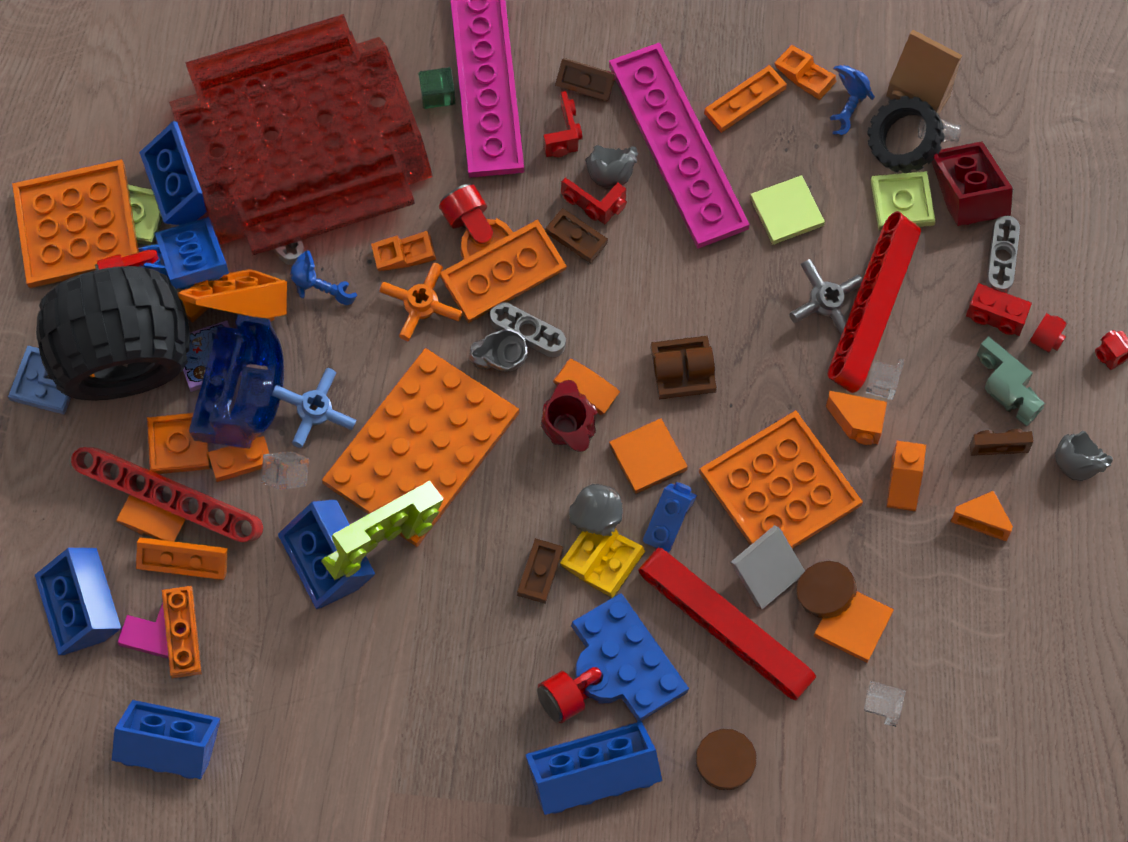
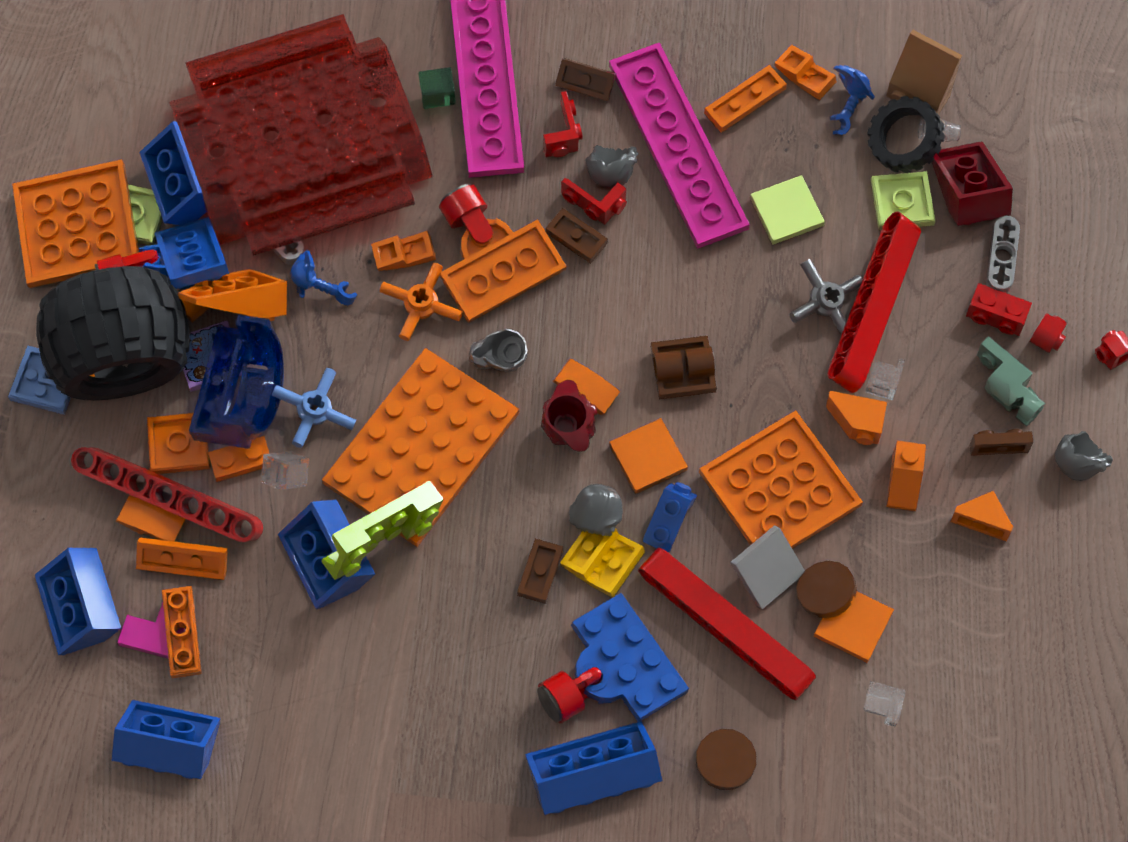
light grey beam [490,302,566,357] -> none

